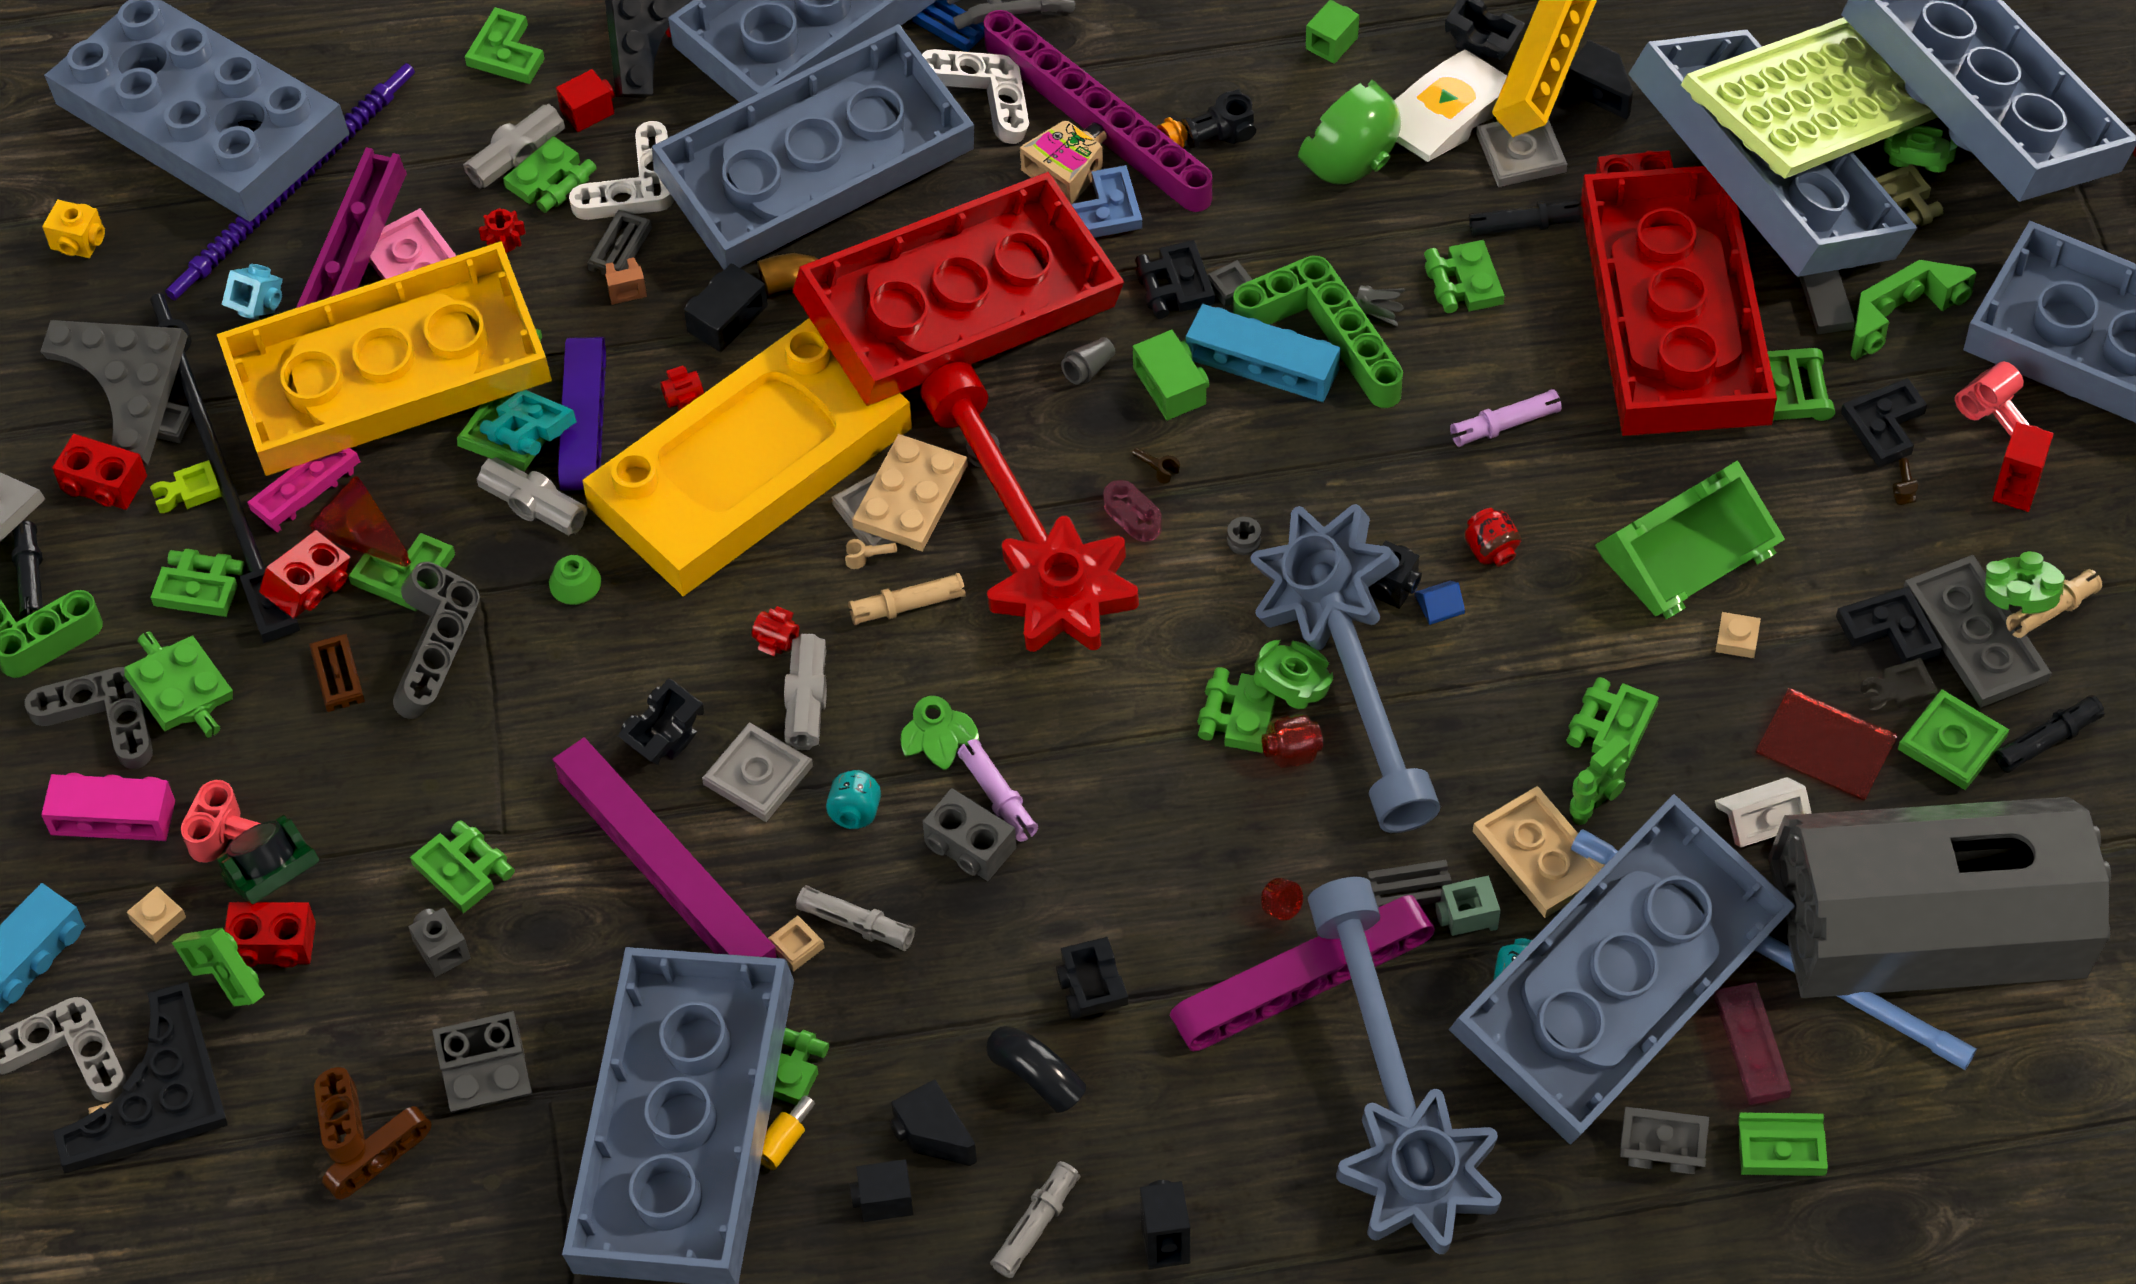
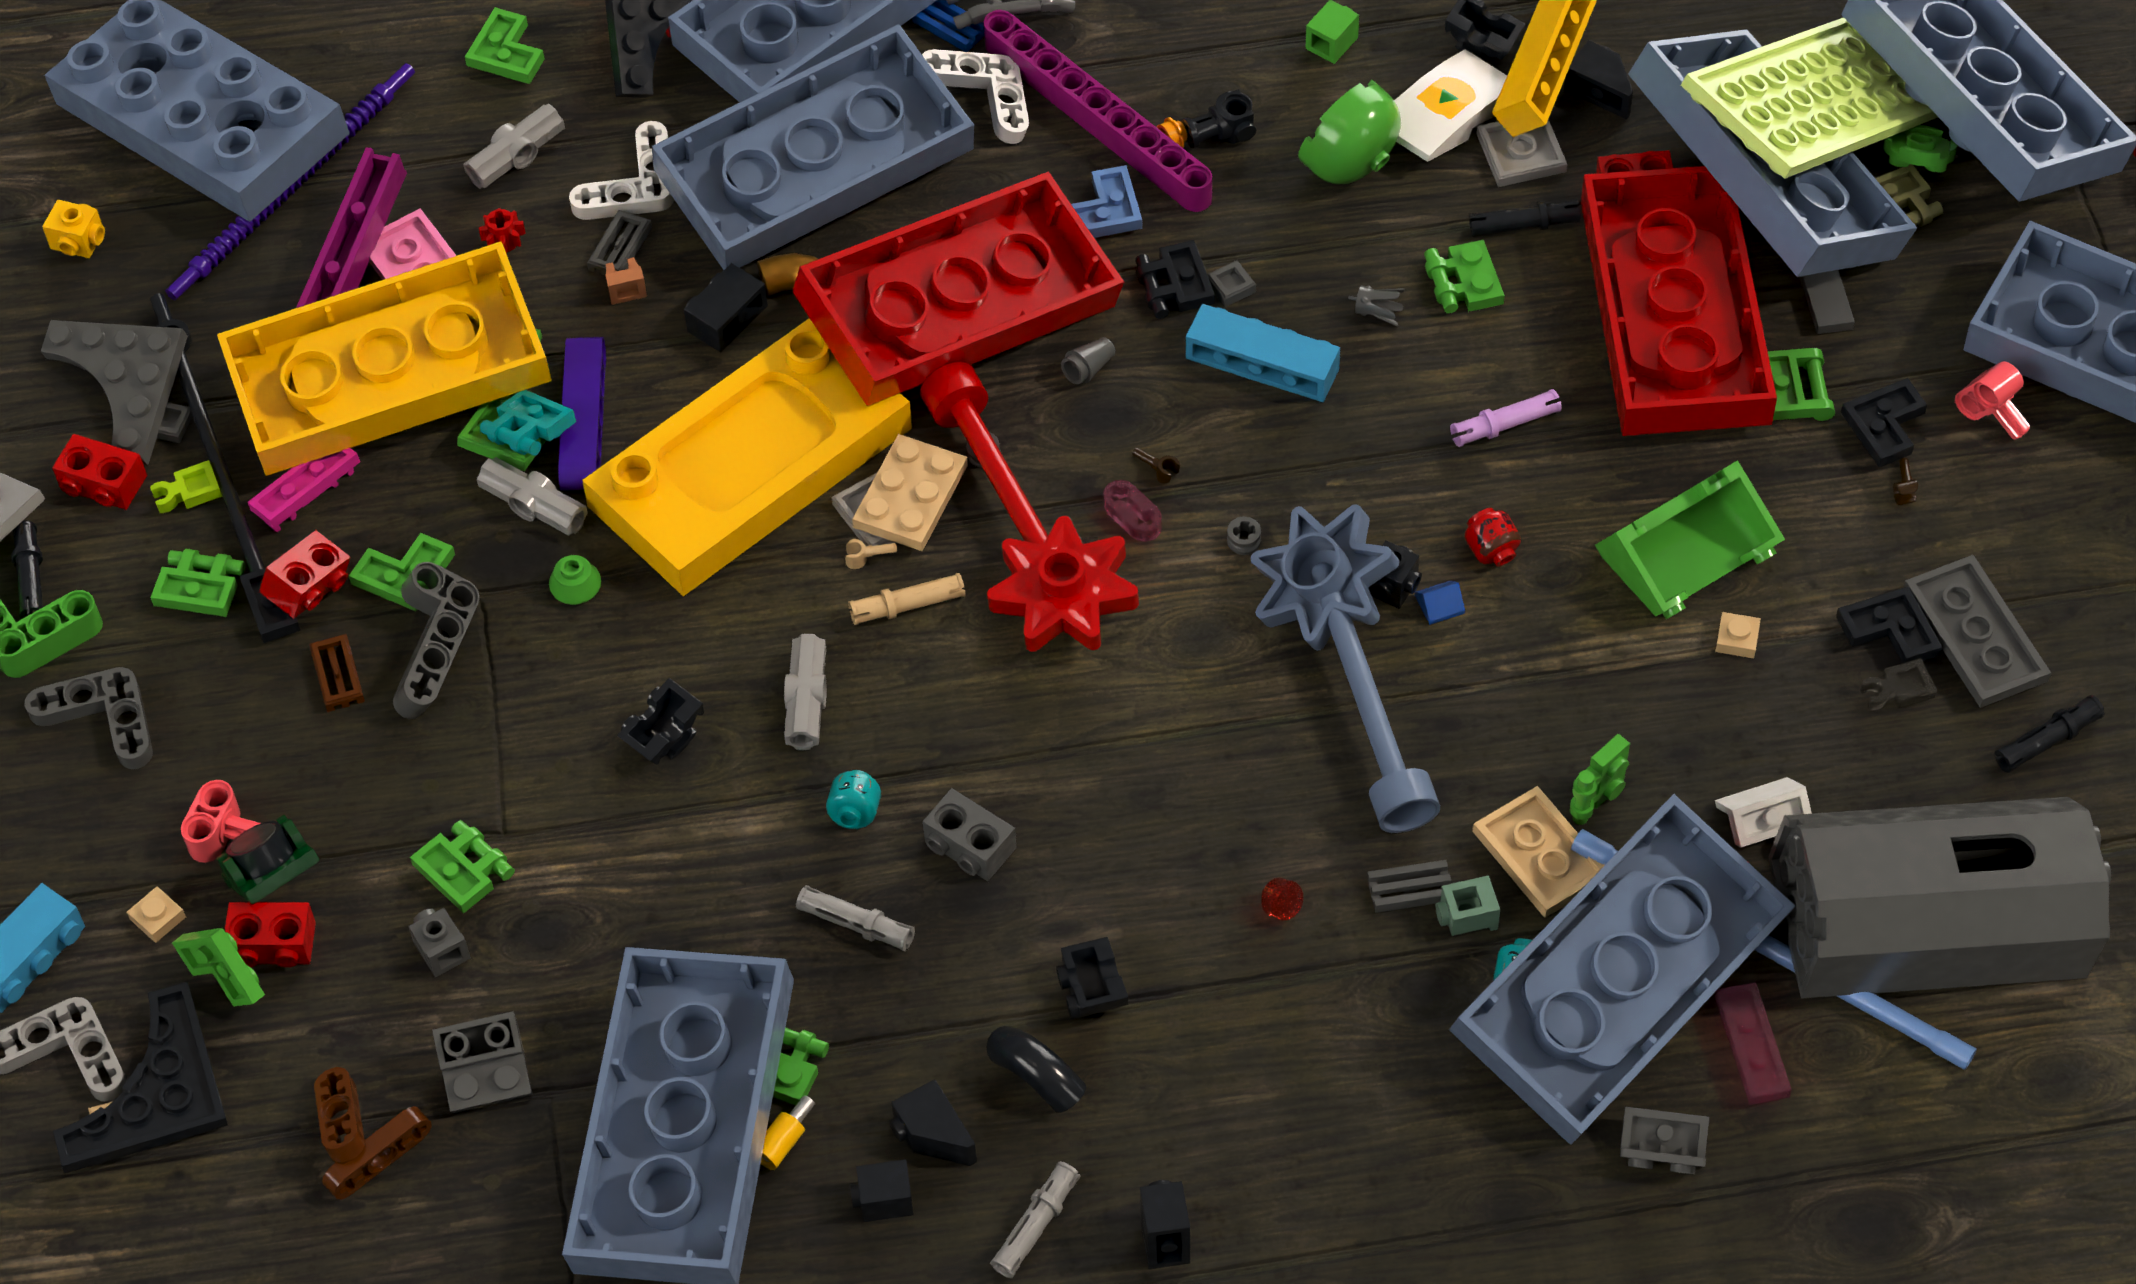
dark pink brick [41,773,175,841] -> none
bright green plate [124,631,233,738] -> none
medium azure brick [222,264,283,319] -> none
clear red wing [309,476,411,568] -> none
bright green plate [503,136,597,213] -> none
magenta tile [553,737,776,958] -> none
red brick [556,69,615,132] -> none
red gear [660,365,704,411] -> none
light grey tile [702,722,813,822] -> none
red gear [752,606,800,656] -> none
tan tile [768,915,824,972] -> none
bright green plate [900,696,979,770] -> none
lavender pin [958,739,1038,842] -> none
torso [1020,121,1107,204] -> none
bright green brick [1133,330,1209,421] -> none
magenta beam [1169,895,1435,1051] -> none
bright green plate [1197,667,1277,753] -> none
bright green beam [1233,256,1403,408] -> none
bright green plate [1253,640,1333,709] -> none
clear red head [1261,714,1323,768] -> none
sand blue piece [1307,877,1502,1254] -> none
bright green plate [1566,677,1659,766] -> none
bright green plate [1738,1113,1828,1176] -> none
clear red piece [1756,687,1898,801] -> none
bright green slope [1850,260,1976,360] -> none
bright green plate [1898,689,2010,790] -> none
bright green plate [1984,551,2064,614] -> none
red brick [1992,422,2054,512] -> none
tan pin [2006,569,2102,638] -> none

